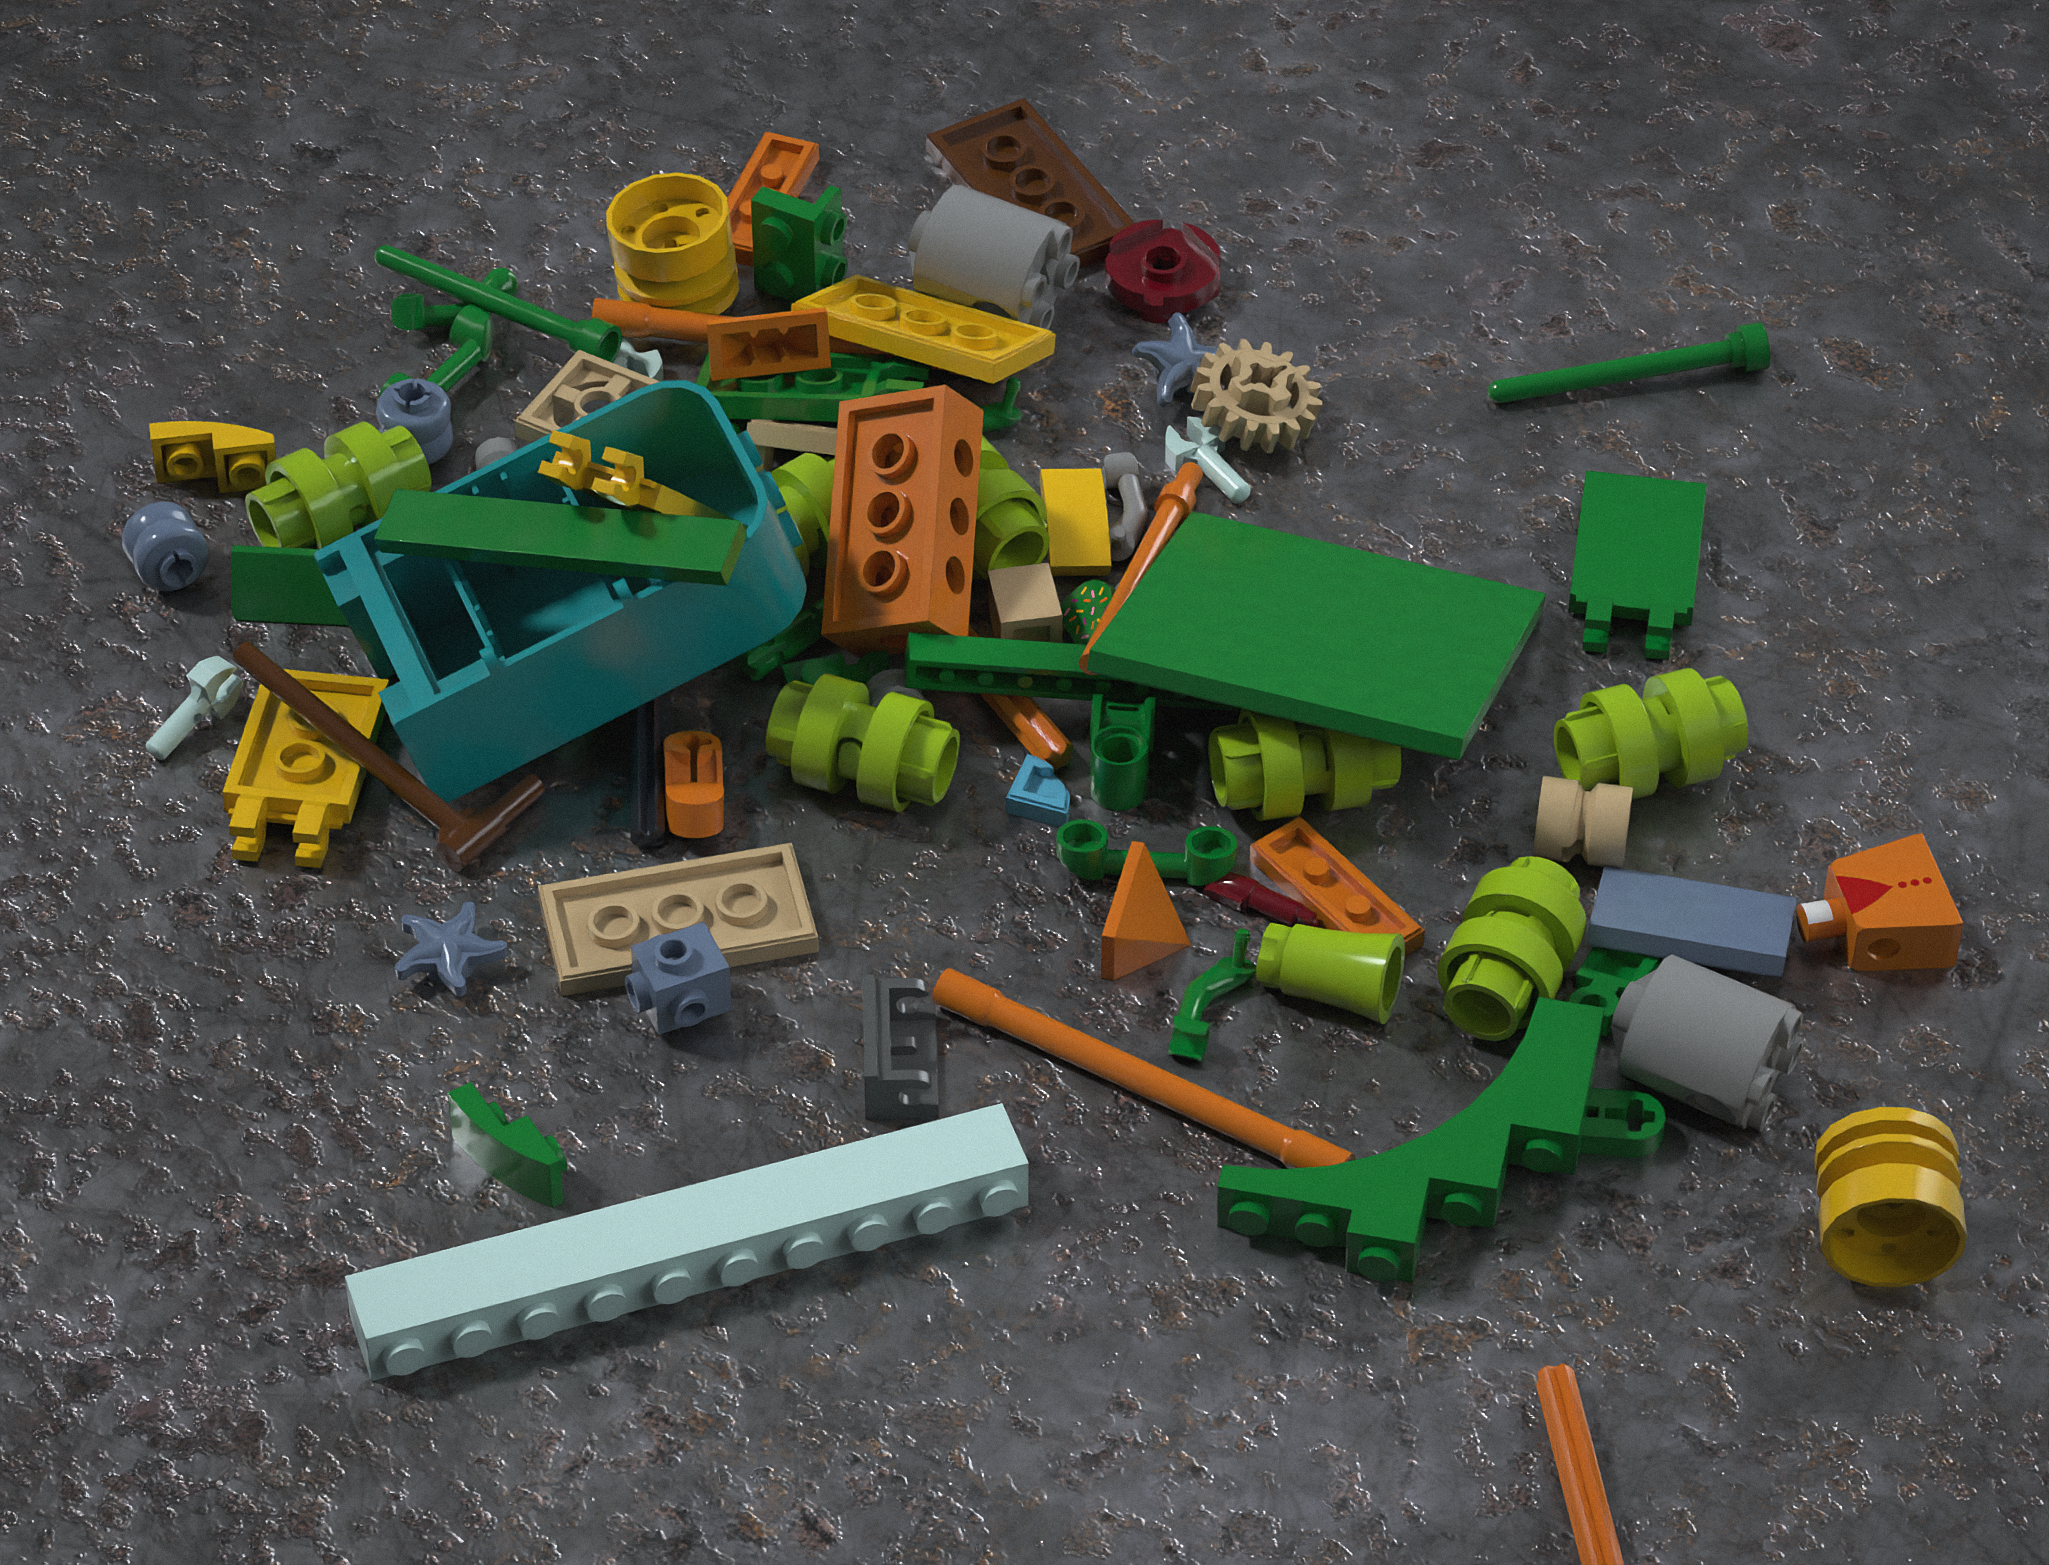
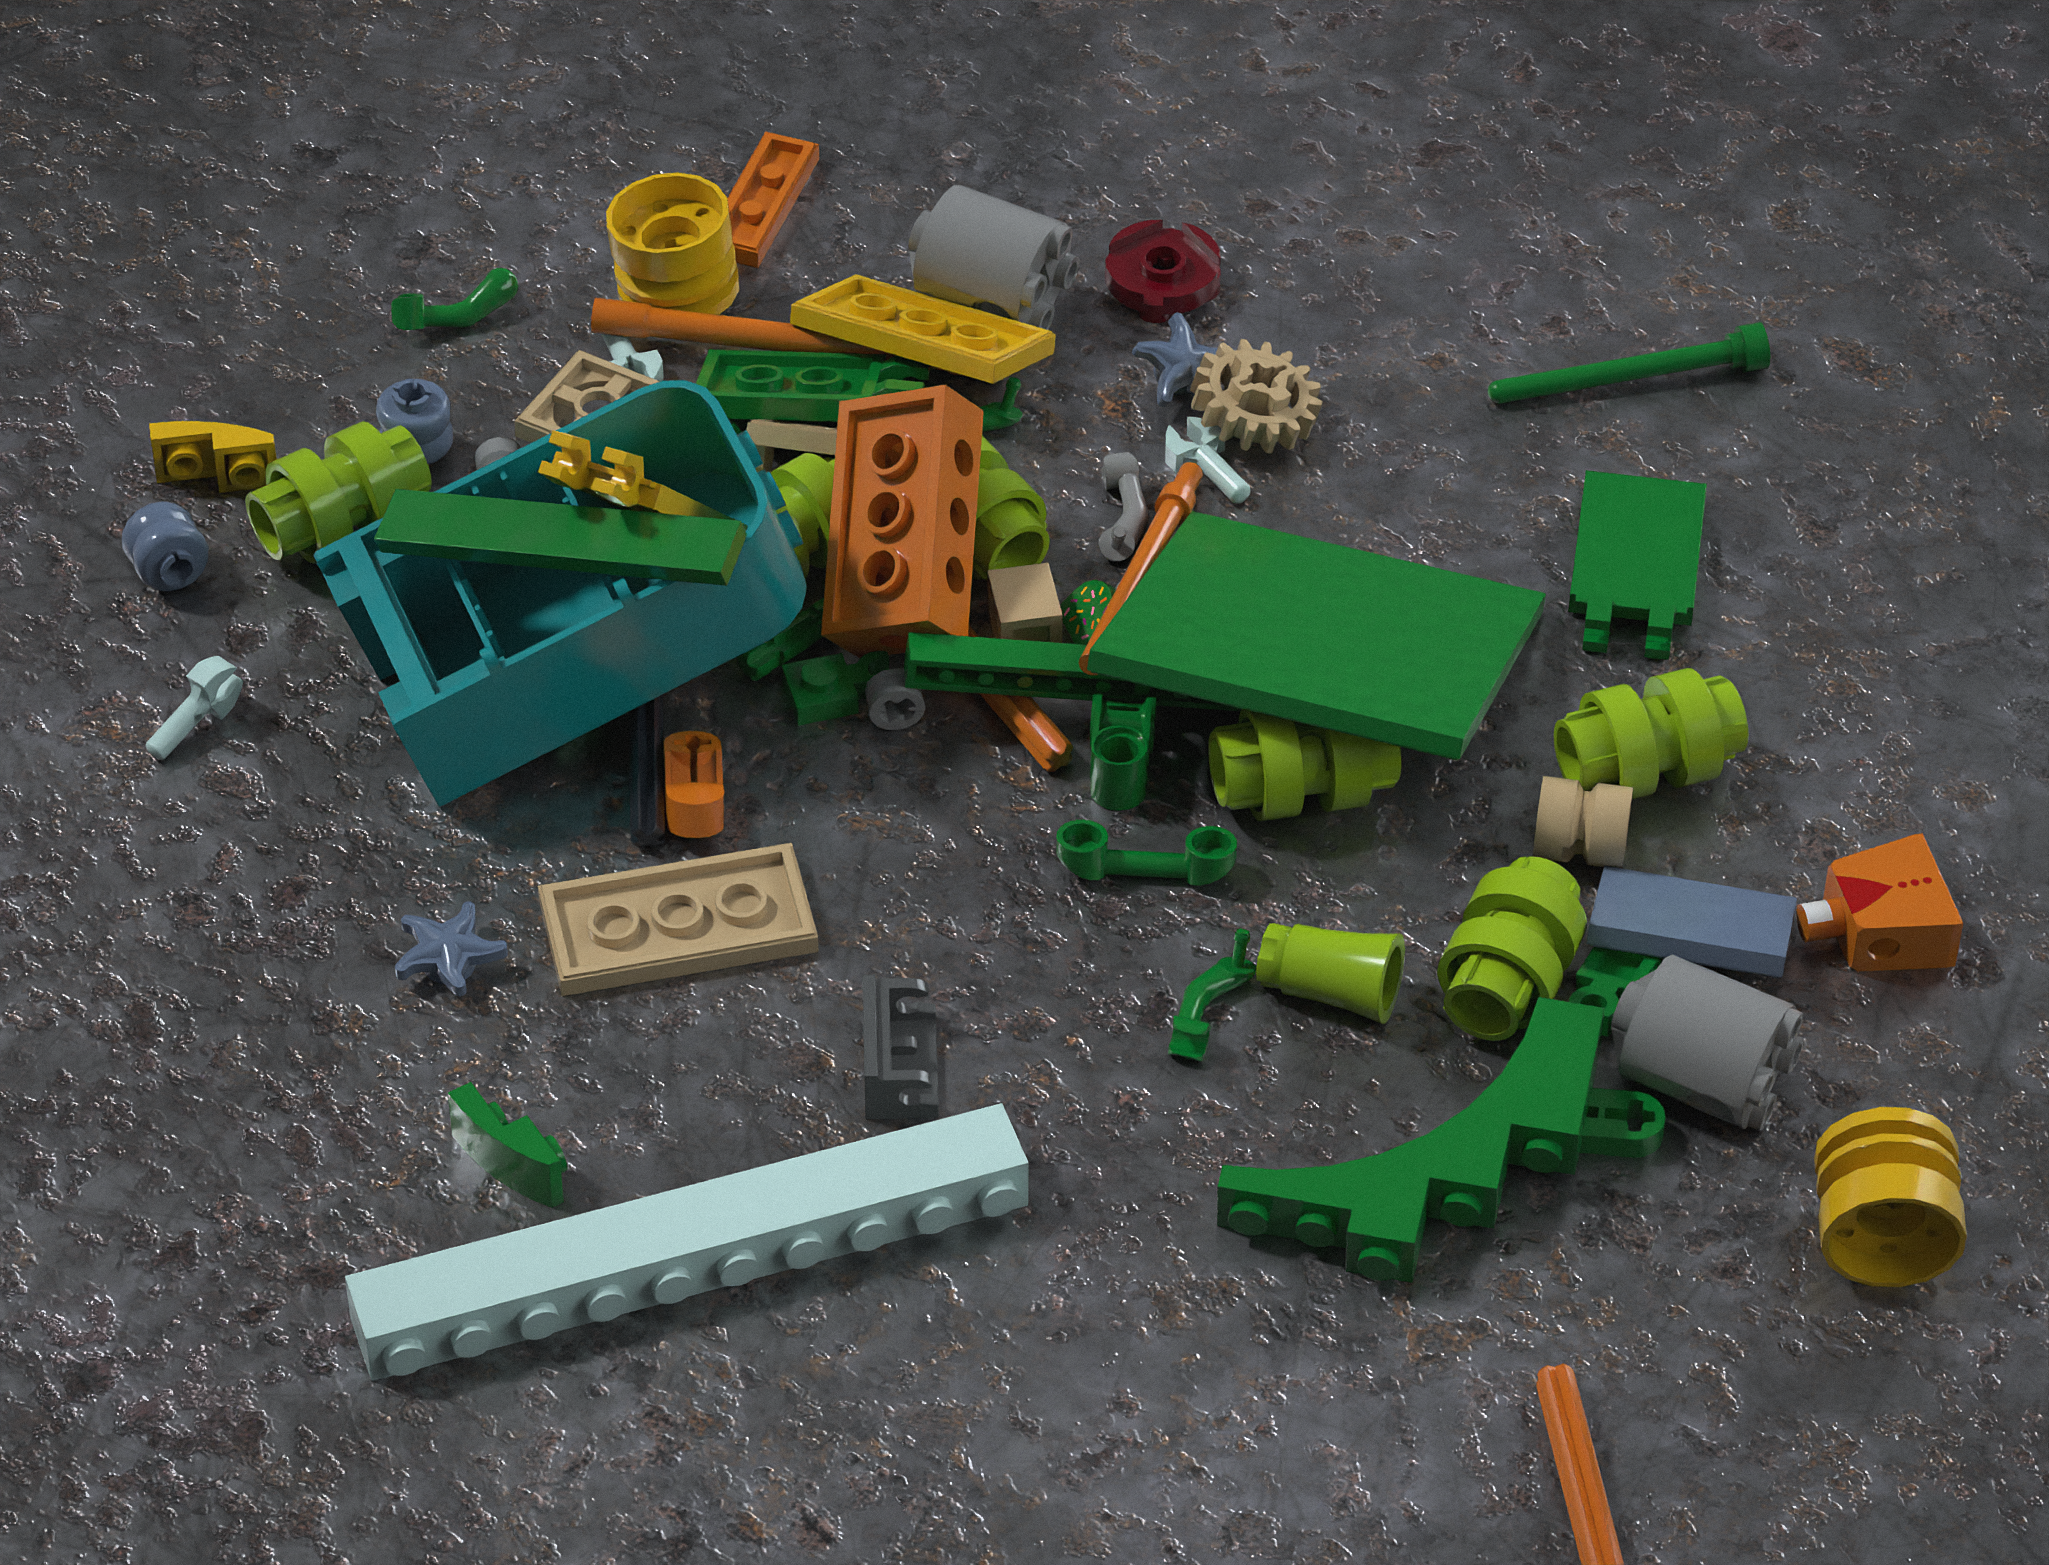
yellow tile [222,669,389,868] -> none
green slope [231,545,349,627] -> none
reddish brown bar [232,641,545,872] -> none
green piece [374,245,622,363] -> none
green bar [378,304,494,398] -> none
sand blue brick [625,922,732,1035] -> none
orange slope [706,307,831,381] -> none
green bracket [751,185,848,302] -> none
lime piece [766,673,960,812] -> none
reddish brown tile [926,98,1135,269] -> none
orange piece [932,968,1356,1169] -> none
medium azure tile [1006,754,1070,827] -> none
yellow slope [1040,468,1111,576] -> none
orange slope [1101,841,1191,981] -> none
dark red piece [1203,872,1319,927] -> none
orange tile [1249,816,1425,956] -> none

